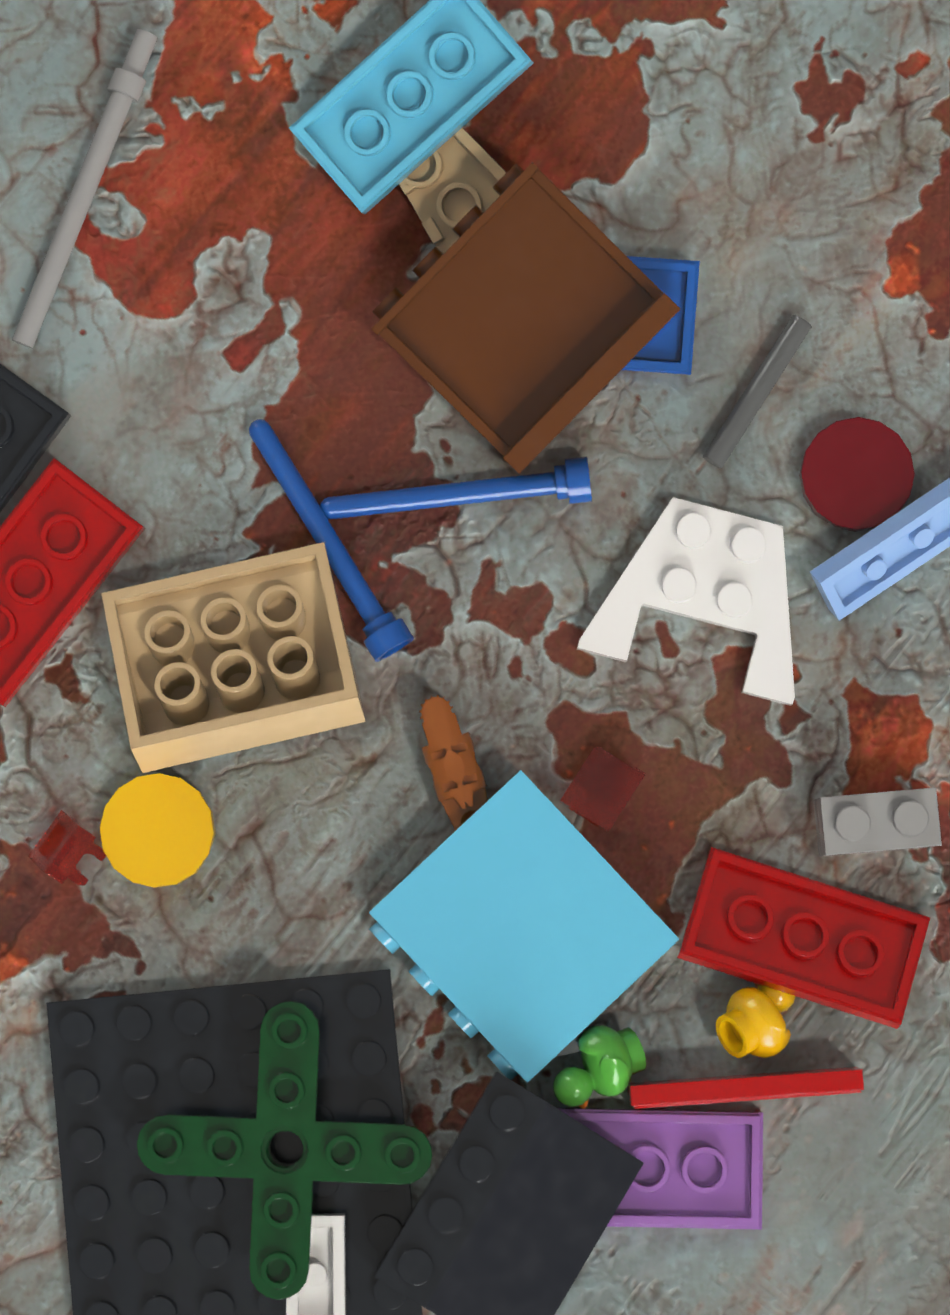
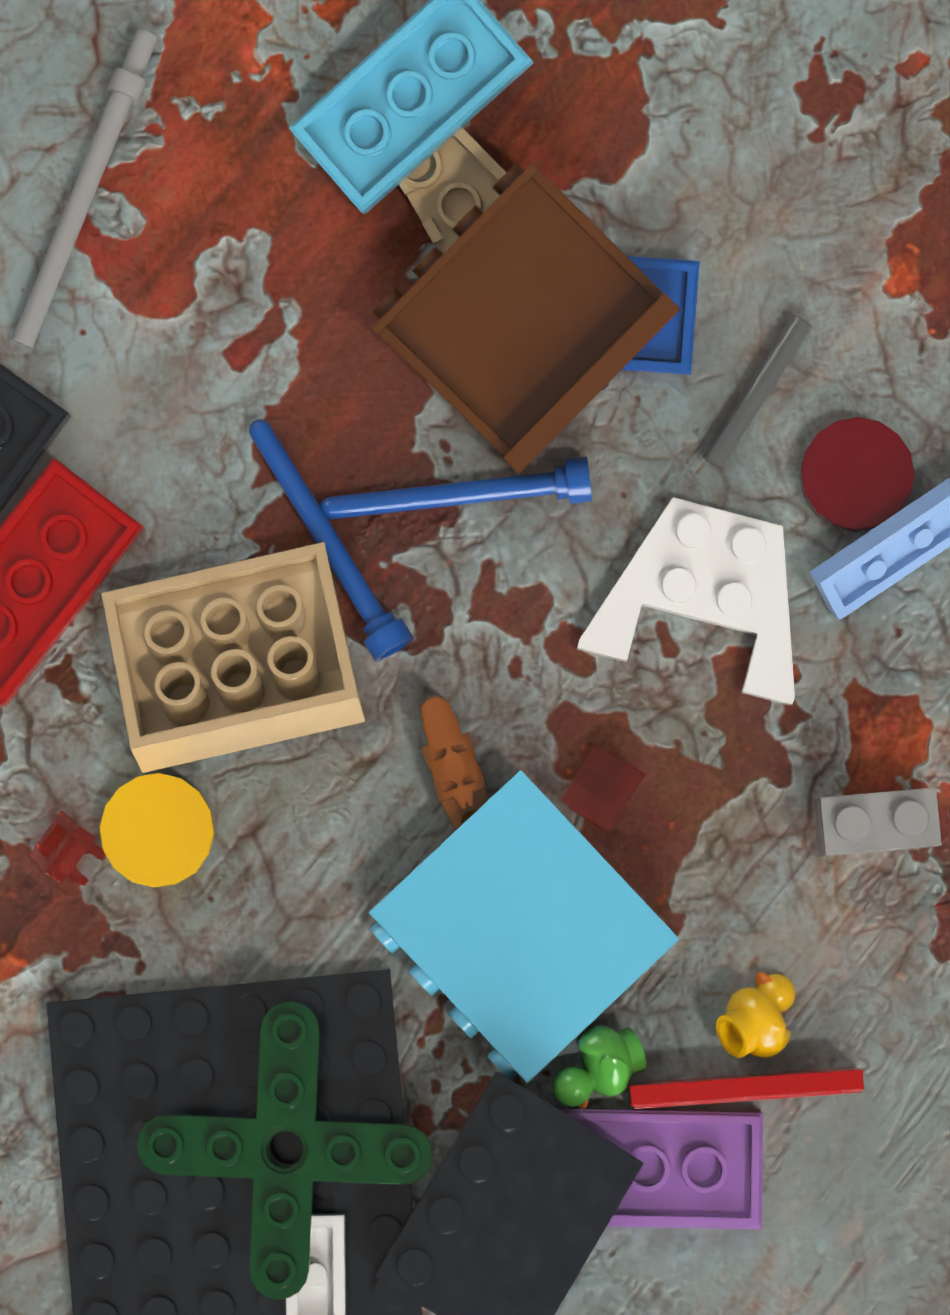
red tile [677,847,930,1029] -> none

